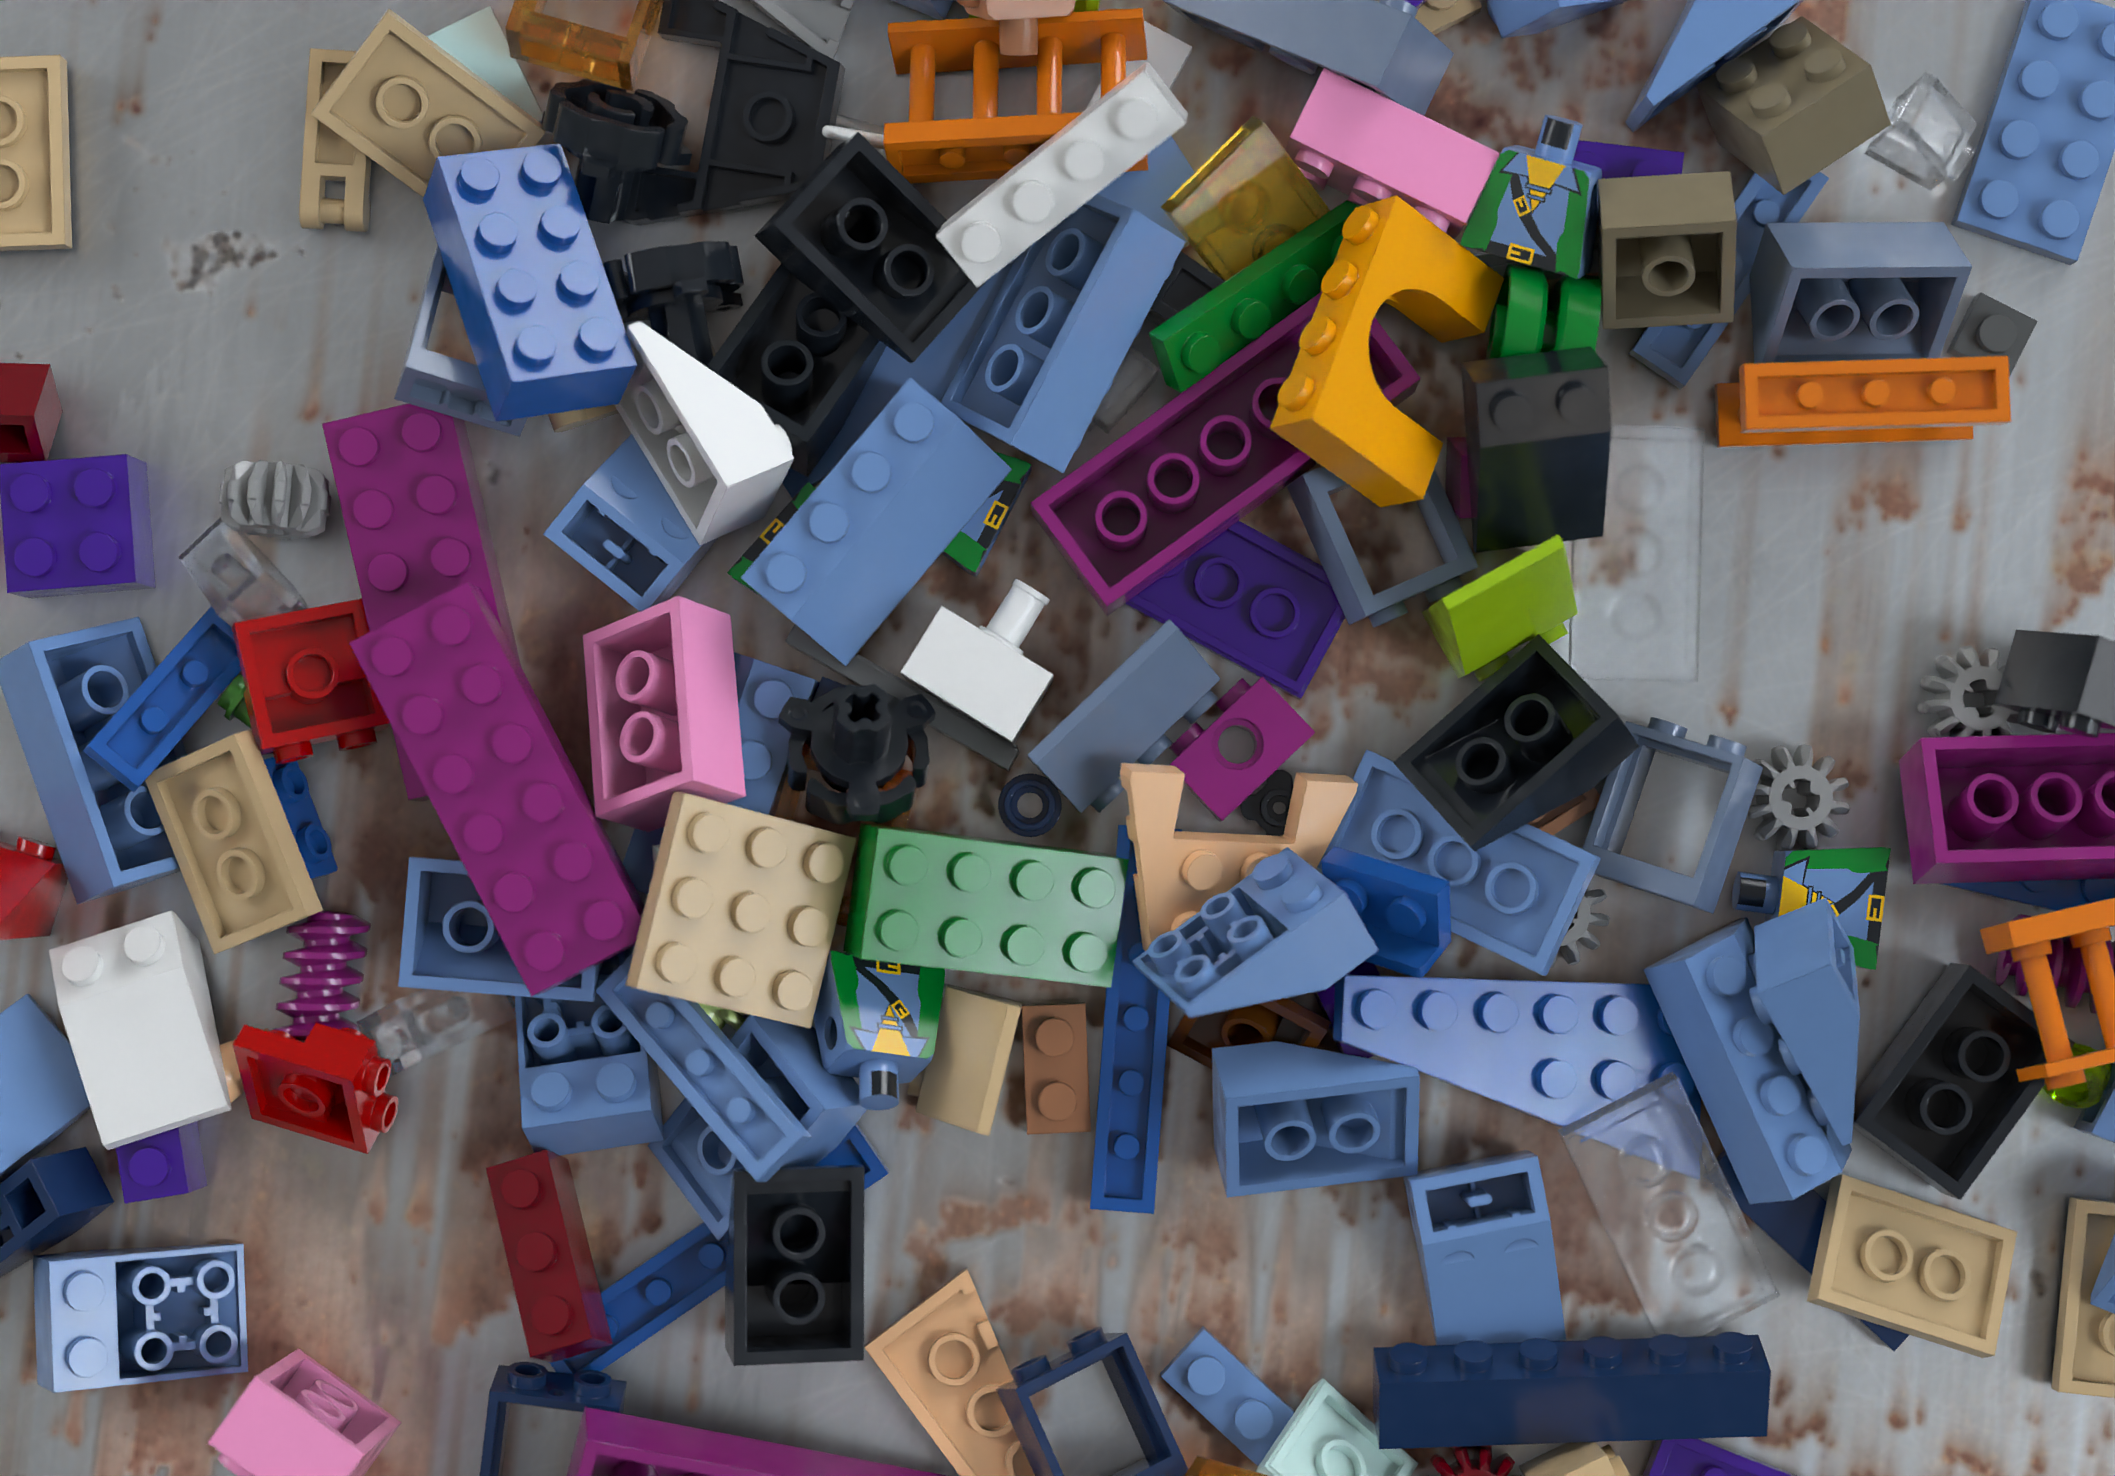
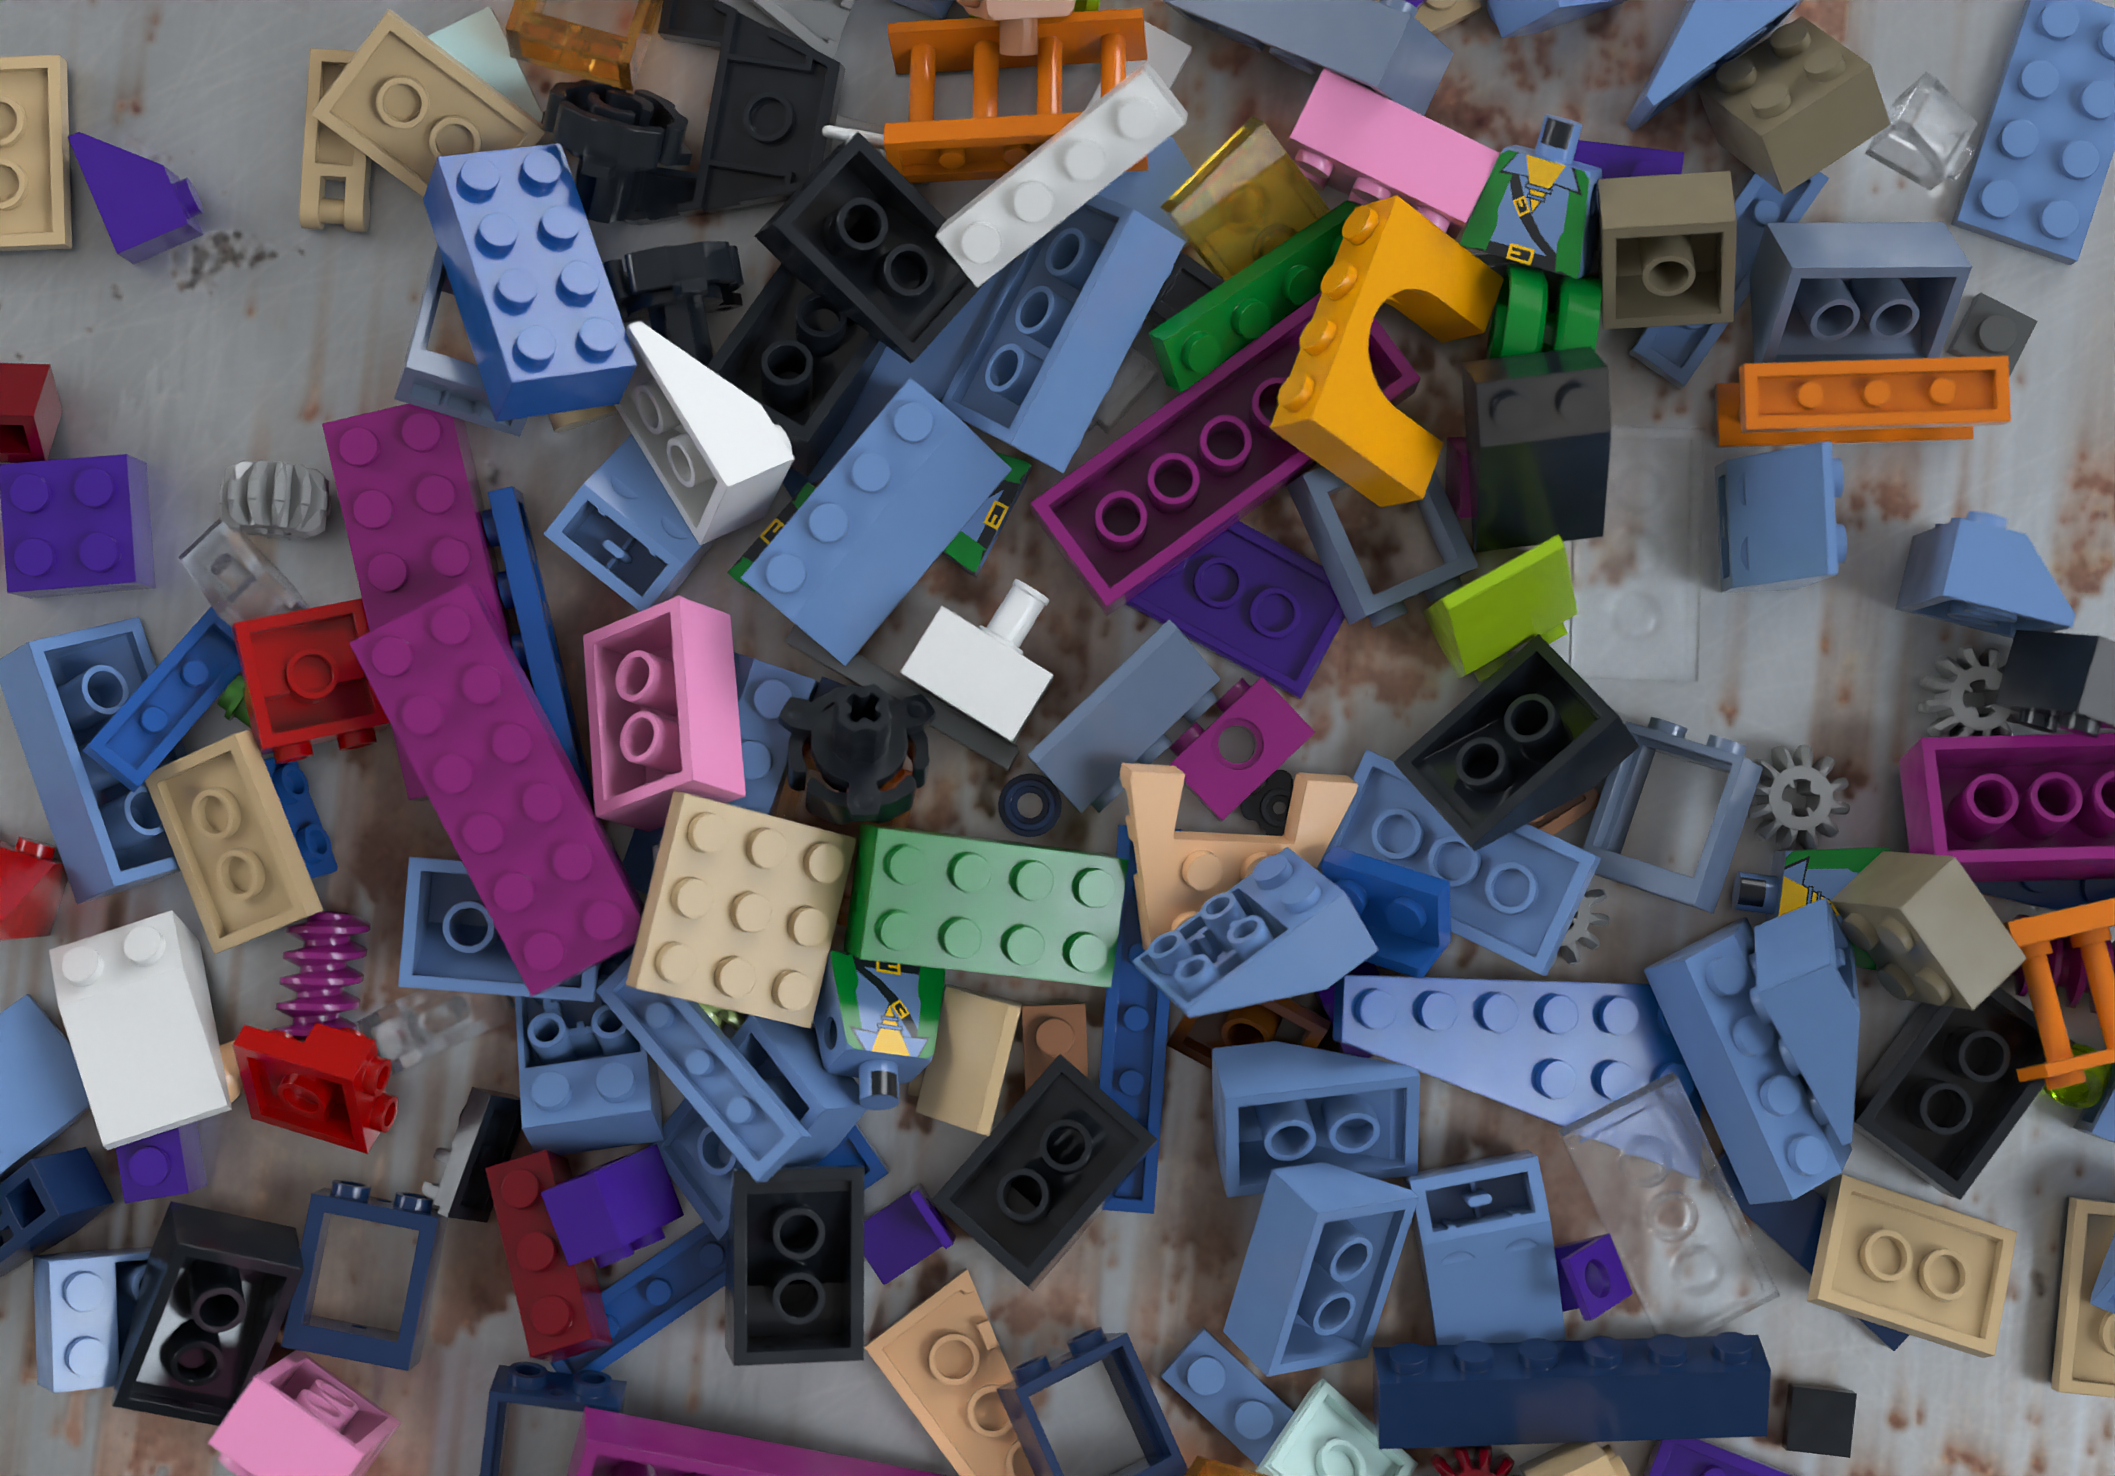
none -> dark purple slope [68,132,204,264]
none -> black slope [111,1201,304,1426]
none -> dark blue window [281,1180,448,1371]
none -> black plate [422,1087,522,1223]
none -> blue plate [482,486,595,809]
none -> dark purple brick [541,1144,684,1268]
none -> dark purple bracket [864,1183,956,1285]
none -> black slope [931,1054,1158,1291]
none -> medium blue slope [1223,1162,1419,1377]
none -> dark purple bracket [1554,1233,1633,1321]
none -> medium blue slope [1715,442,1847,593]
none -> black tile [1782,1383,1857,1458]
none -> dark tan brick [1830,851,2027,1010]
none -> medium blue slope [1895,511,2076,639]

